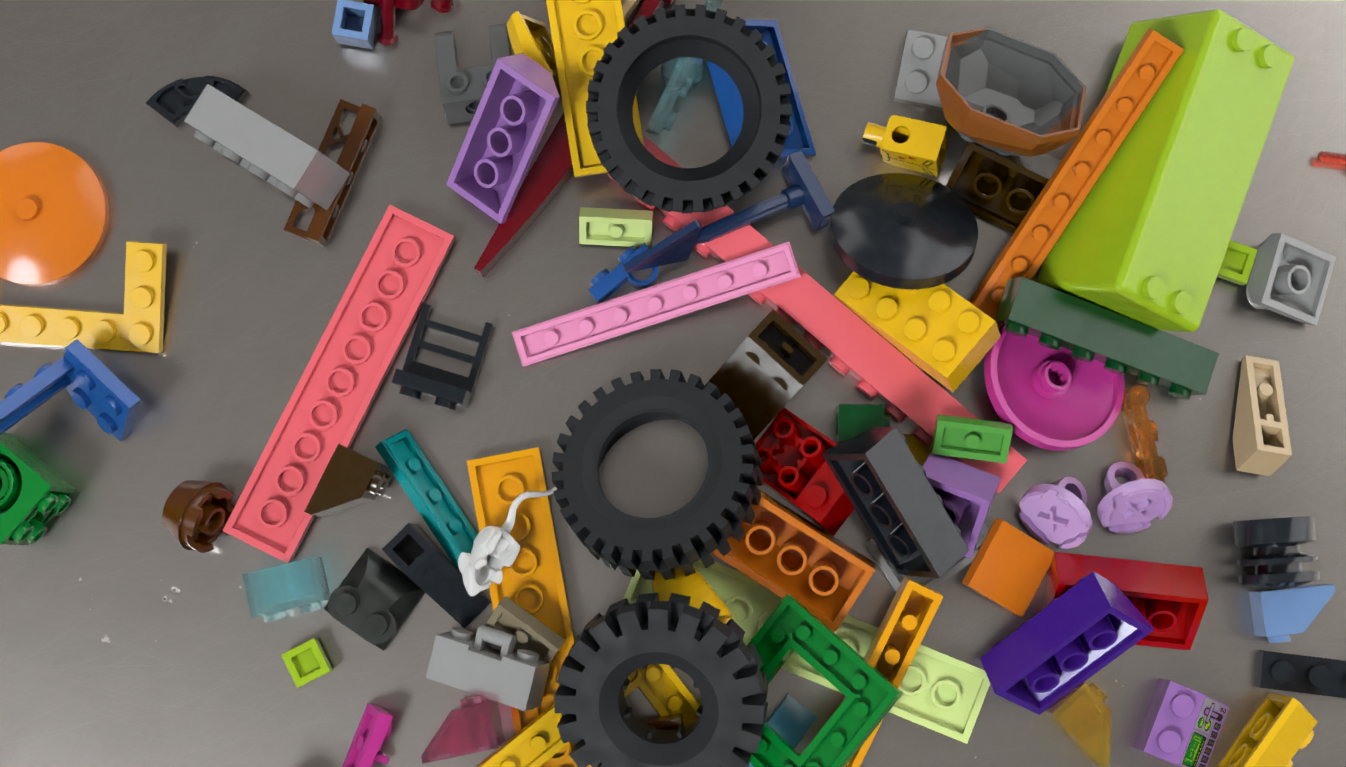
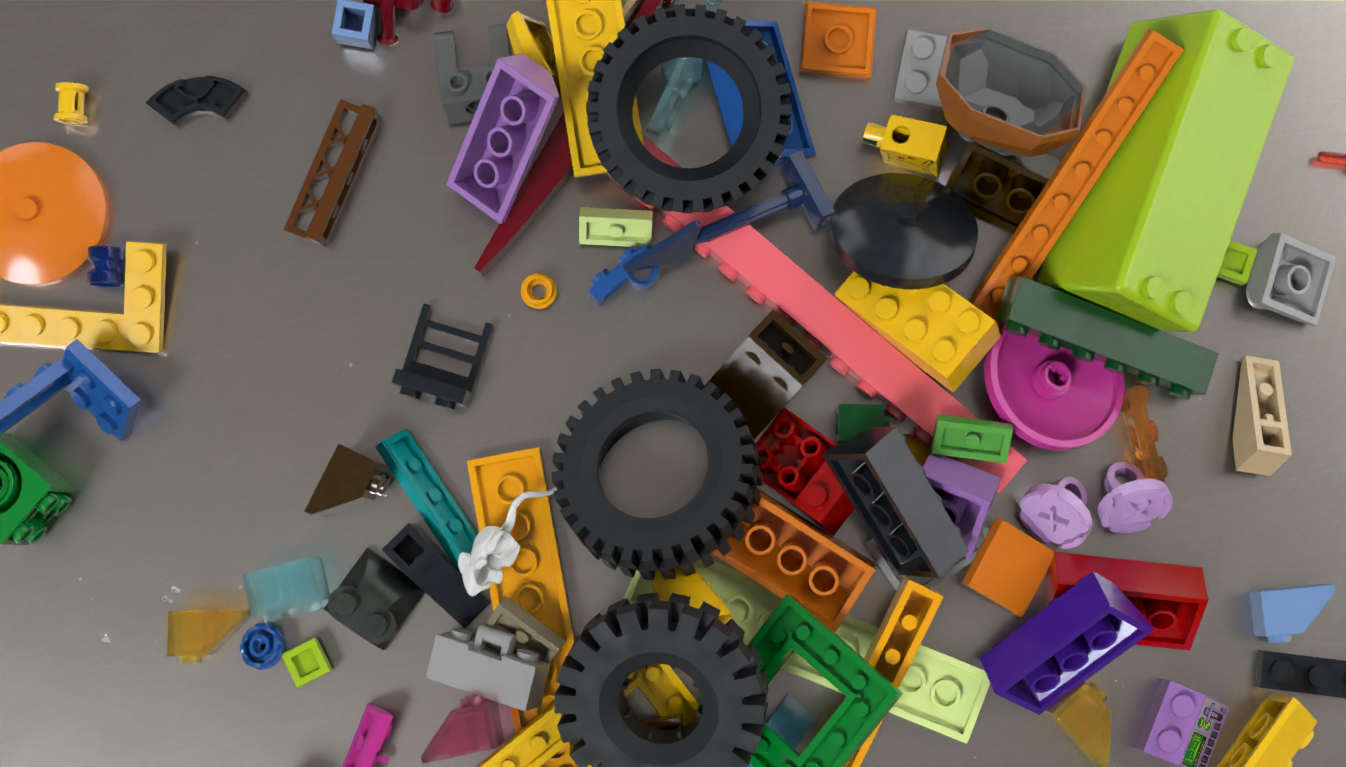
reddish brown cone [162,480,235,553] -> none
light grey brick [184,84,350,210] -> none
coral plate [223,205,456,563] -> none
bright pink tile [512,242,801,367] -> none
black wheel [1233,516,1321,589] -> none
none -> yellow bush [54,82,89,125]
none -> clear blue wheel [87,246,126,287]
none -> clear yellow slope [167,610,251,663]
none -> blue plate [240,623,285,670]
none -> light orange plate [521,273,557,309]
none -> orange tile [799,1,877,80]

